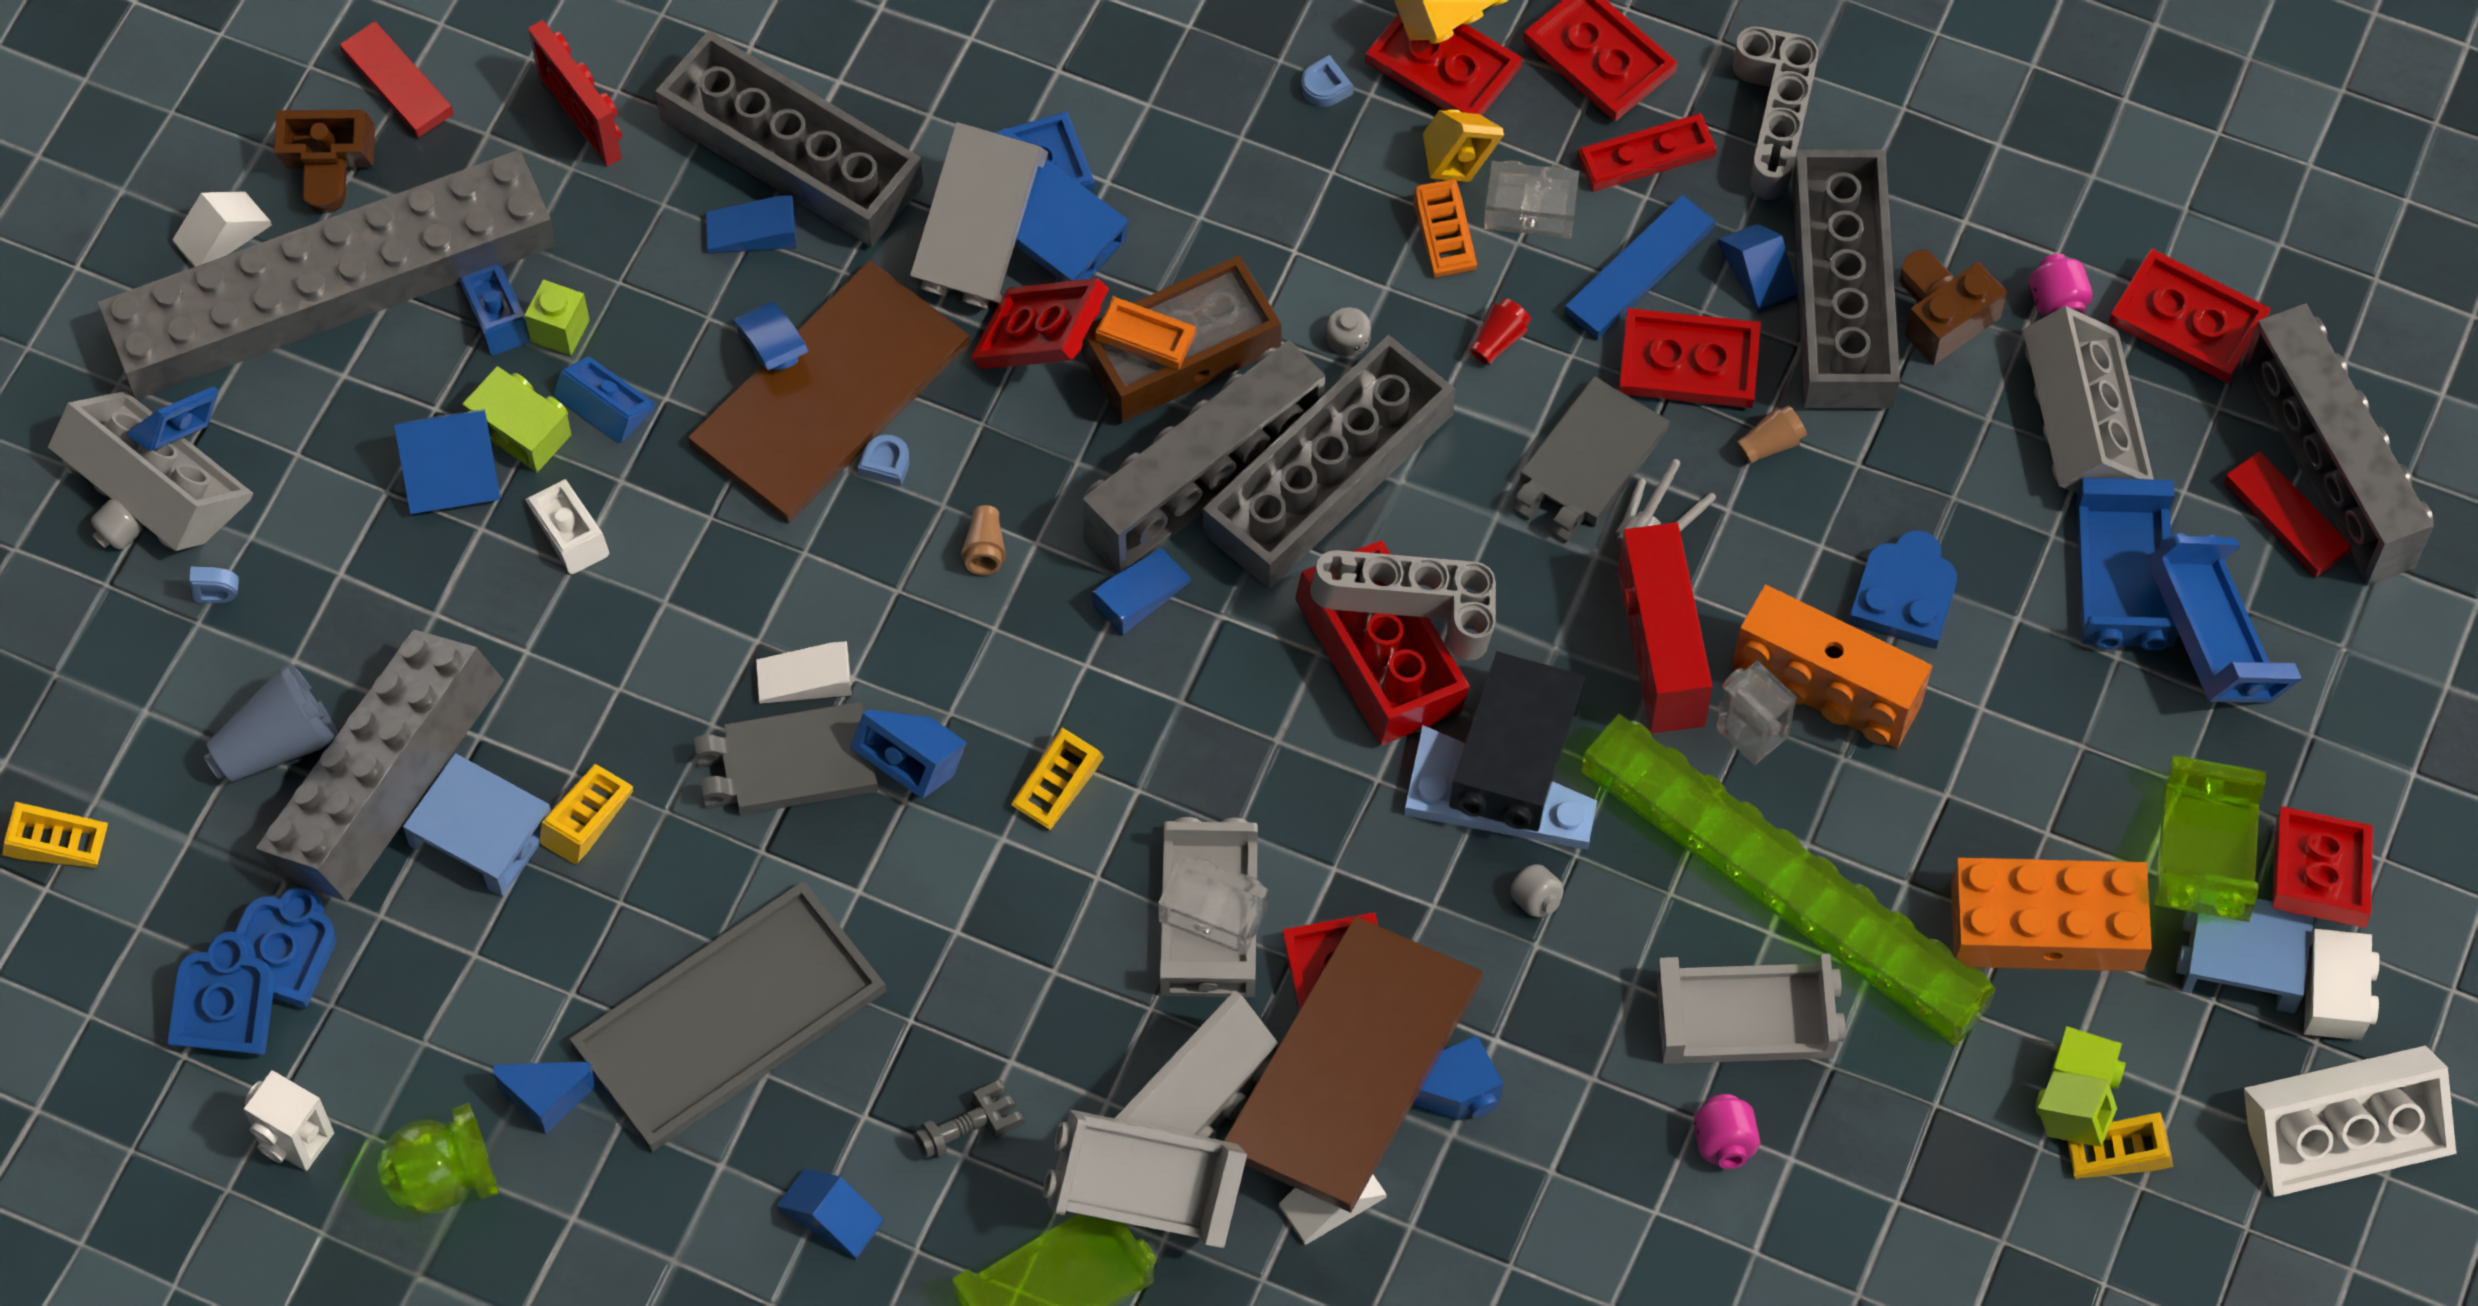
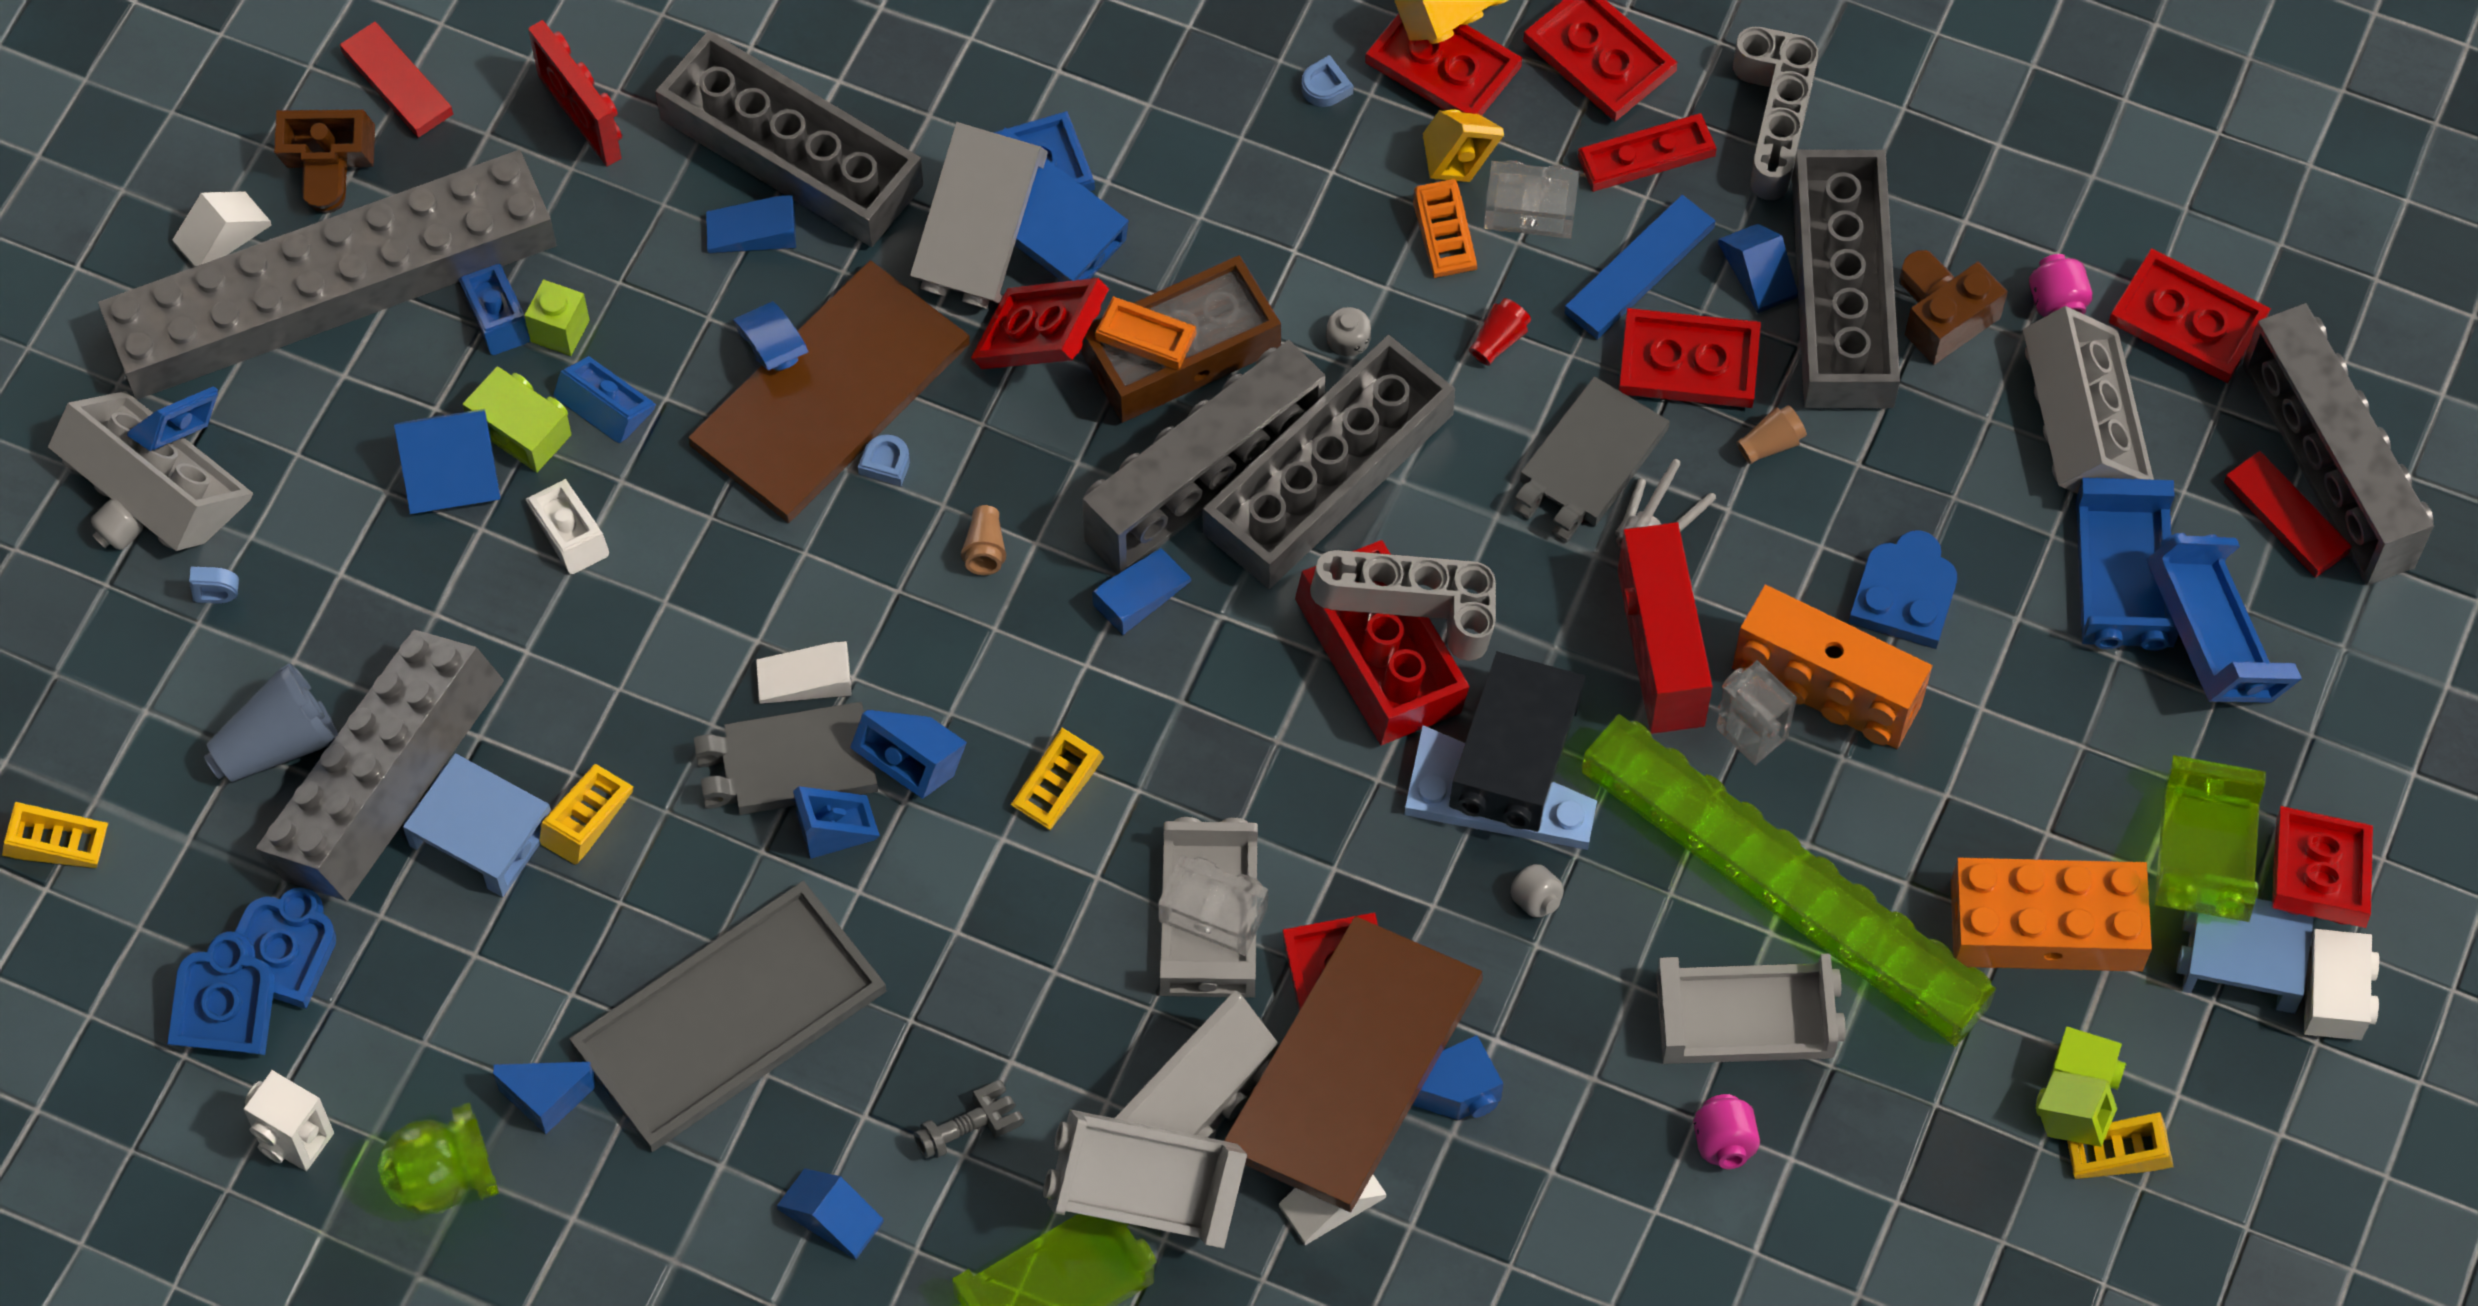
white slope [2244,1045,2456,1197] -> none
none -> blue slope [793,786,880,859]

